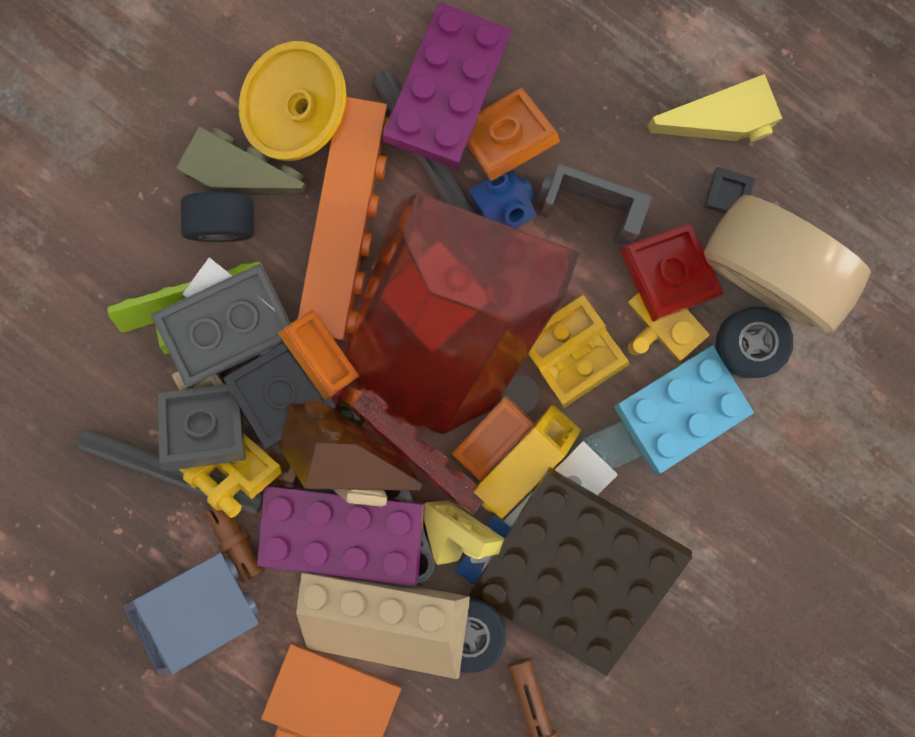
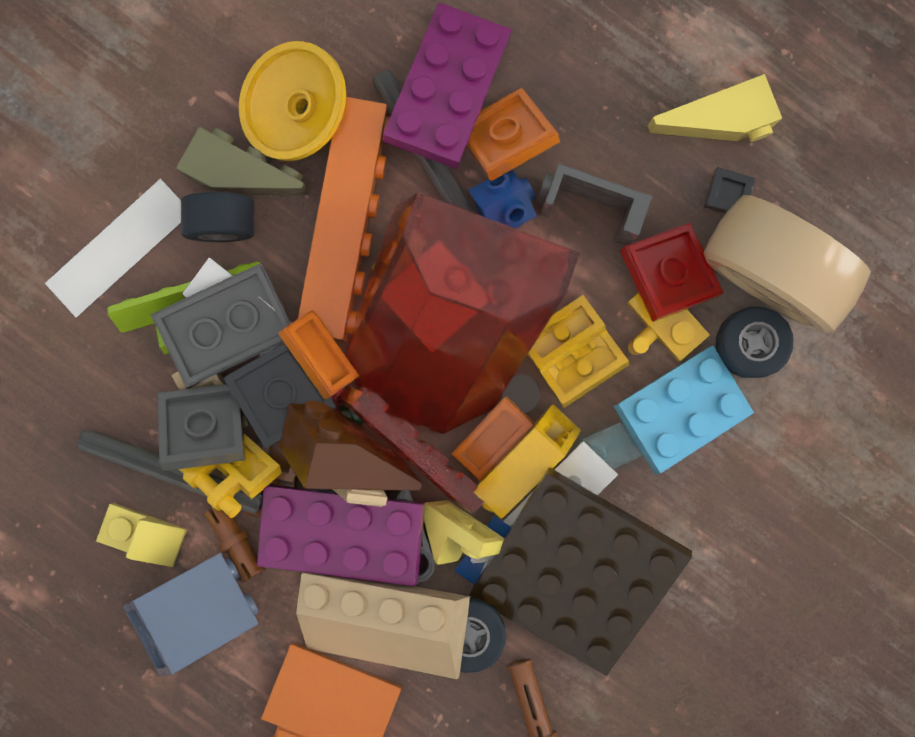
none -> white sticker [45,178,181,317]
none -> light yellow slope [96,503,187,567]

